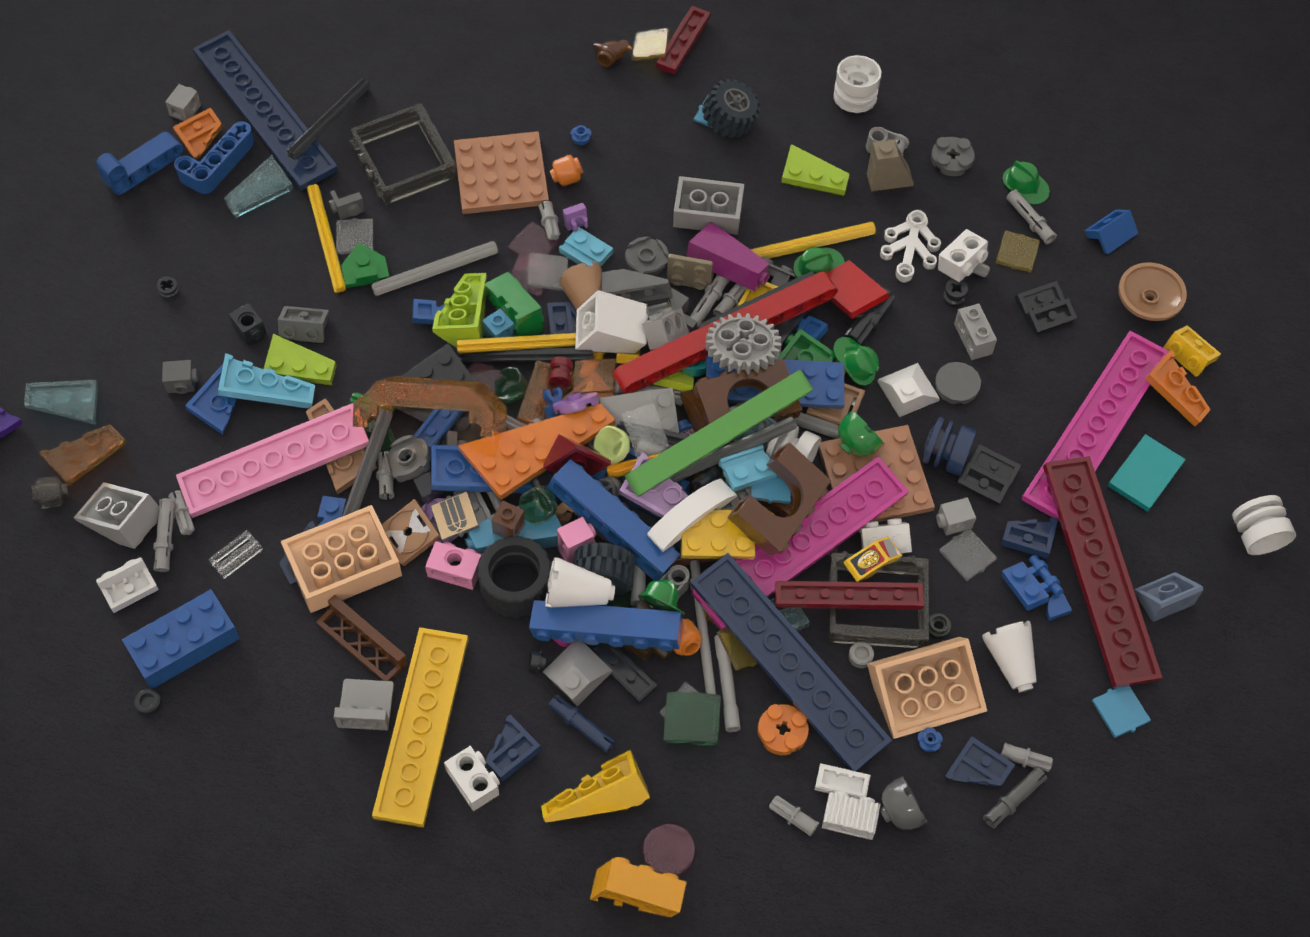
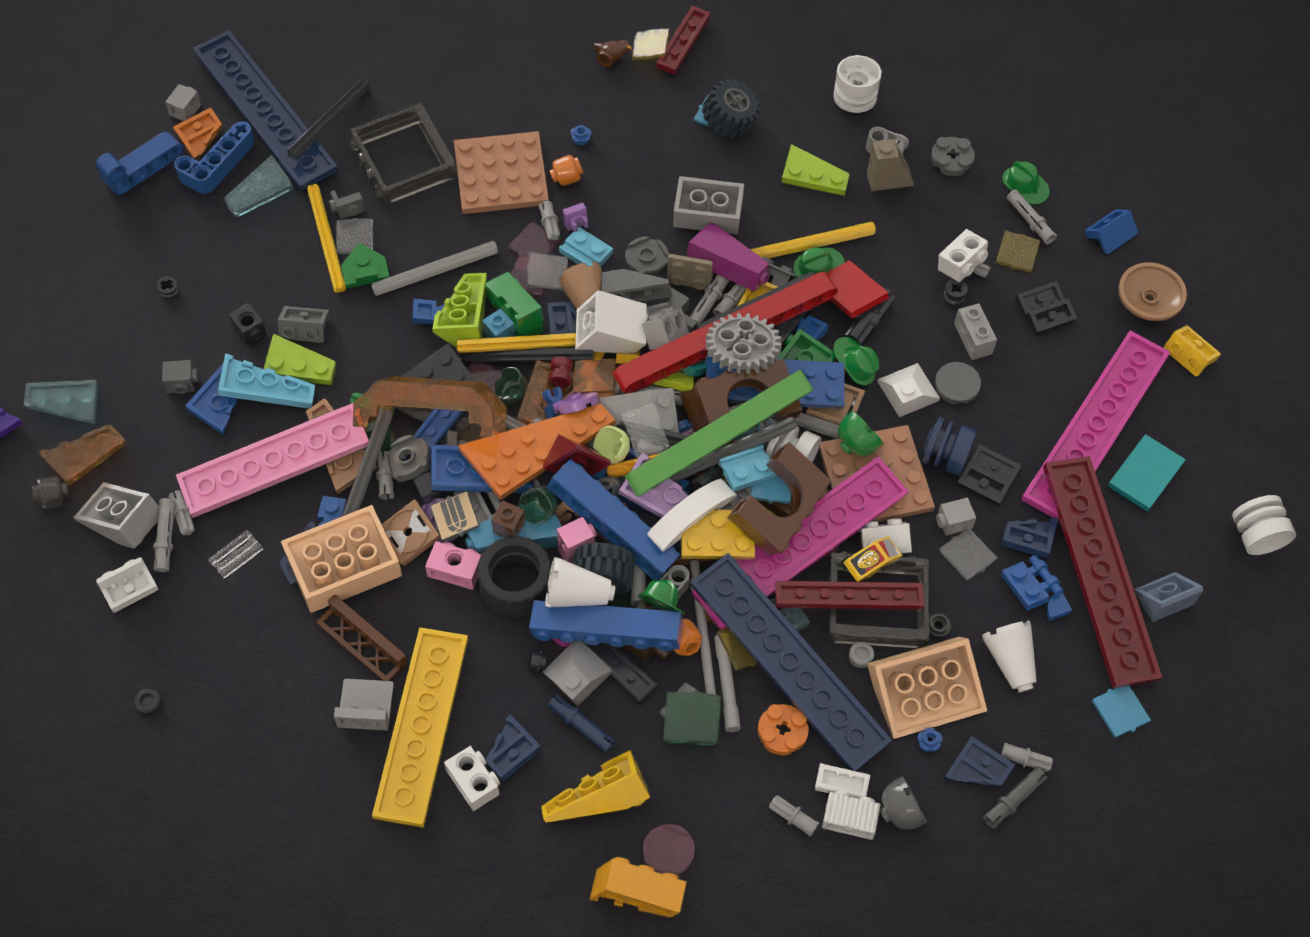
blue brick [122,589,240,689] -> none
white plant [880,210,941,282] -> none
orange wing [1144,350,1211,426] -> none

